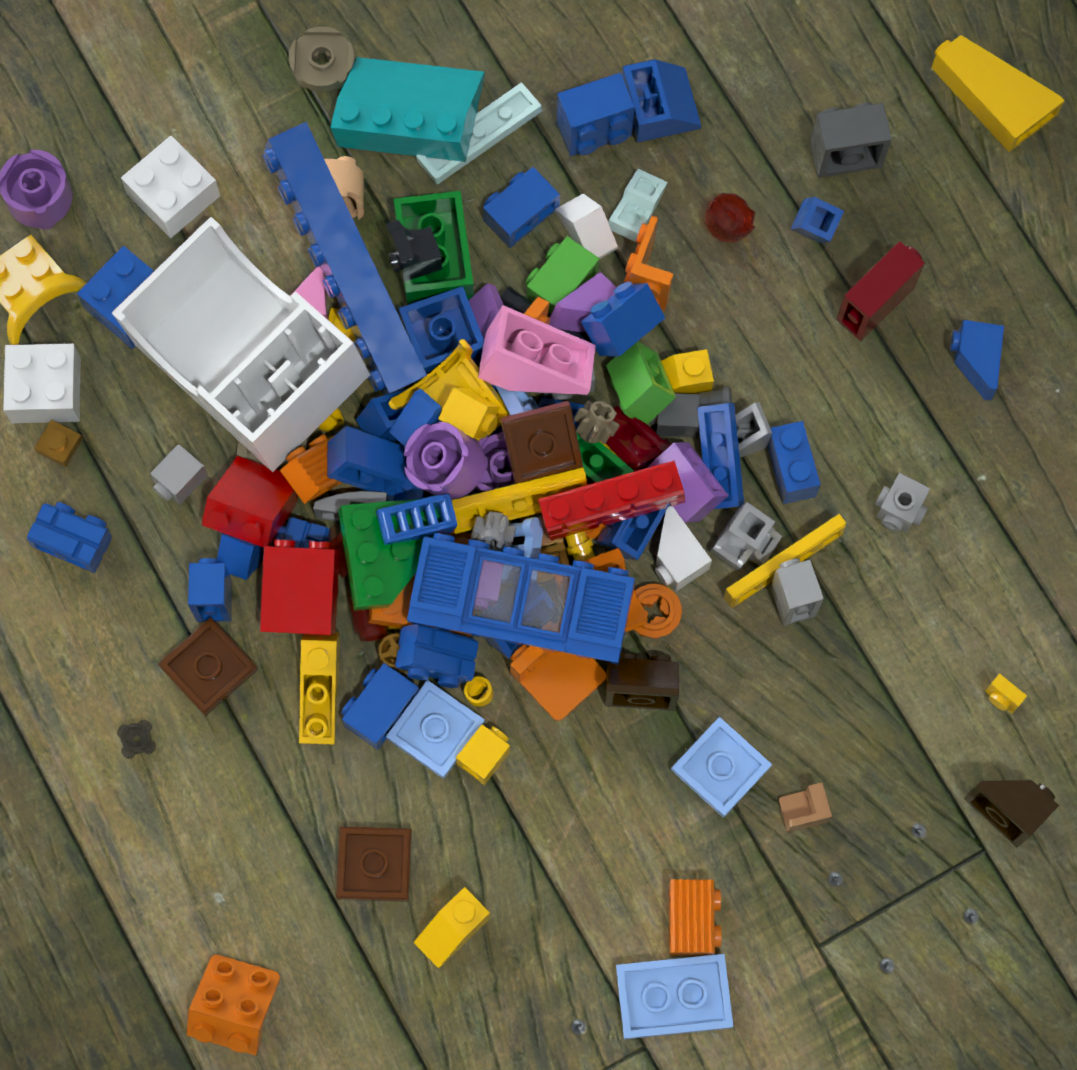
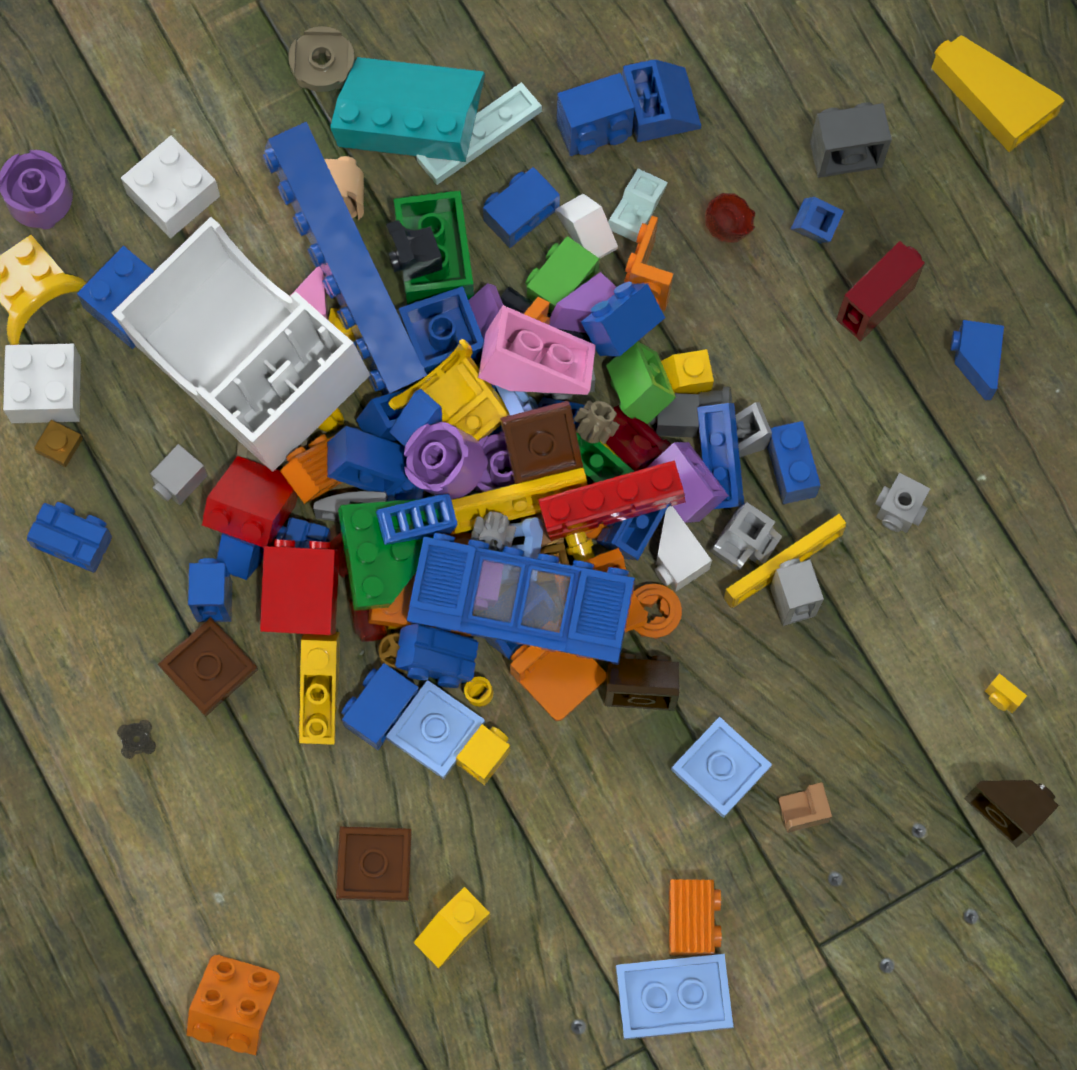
yellow brick [438,388,500,438] -> none

